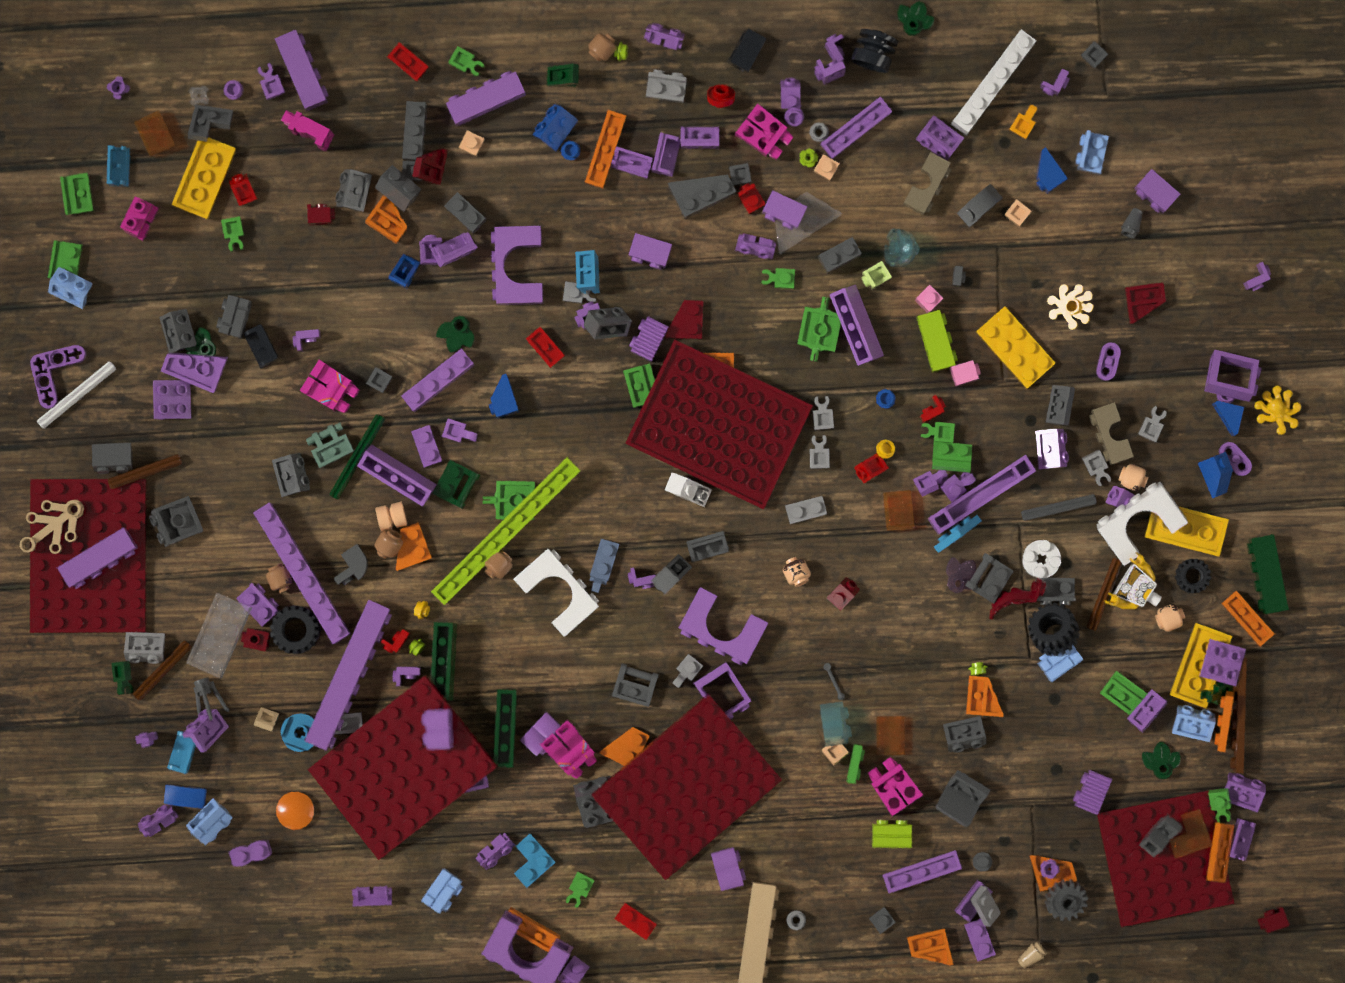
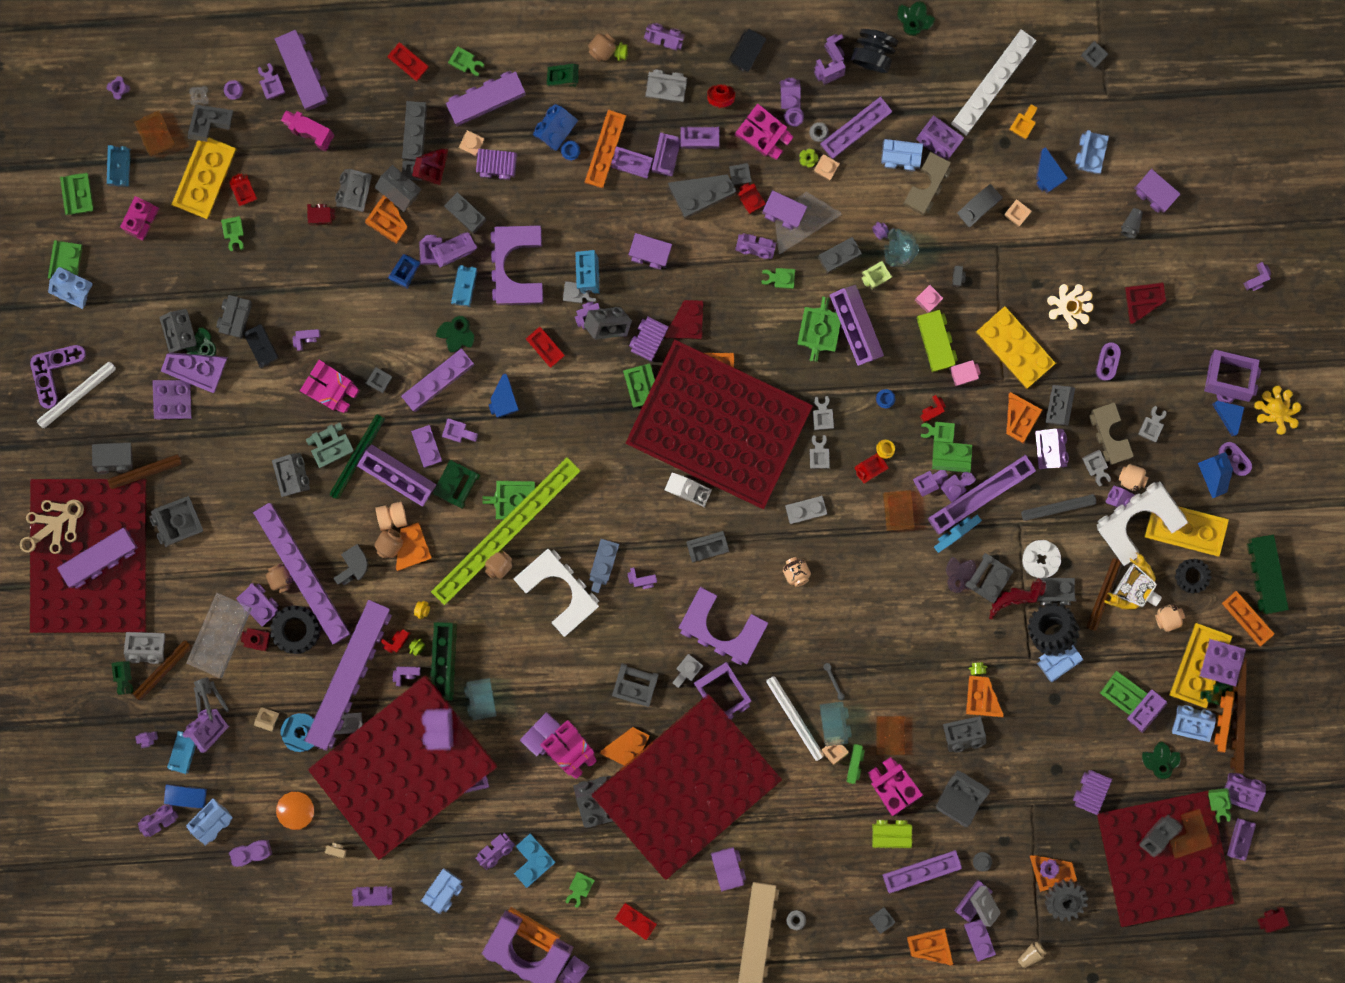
dark green brick [494,689,517,768] -> none
dark grey brick [651,554,692,594] -> none
dark red bracket [827,577,860,611] -> none
medium lavender bracket [1040,69,1070,96] -> none
orange plate [1207,822,1234,883] -> none
none -> tan plate [325,842,347,858]
none -> dark azure hinge [451,265,477,307]
none -> clear light blue brick [464,678,497,720]
none -> medium lavender brick [476,149,517,180]
none -> white axle [766,676,824,761]
none -> medium lavender plate [872,222,889,240]
none -> light blue brick [881,139,923,171]
none -> orange wing [1006,392,1043,444]

